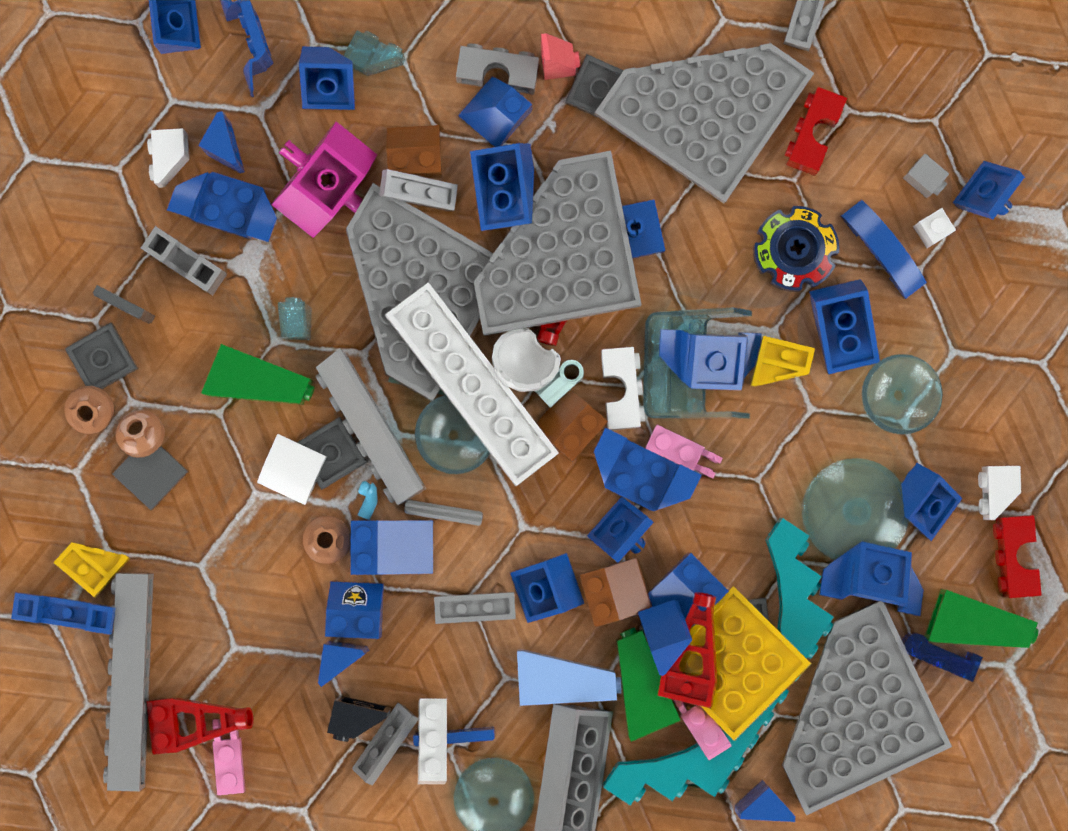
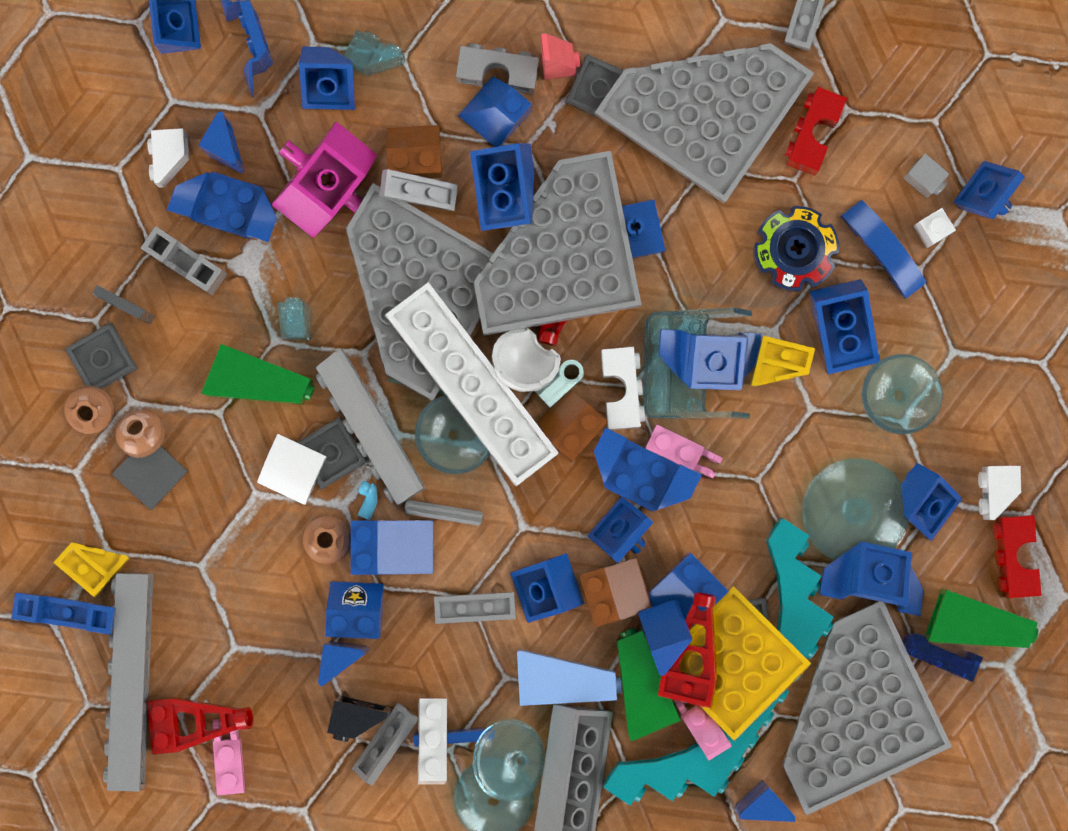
none -> clear light blue dish [473,719,546,802]

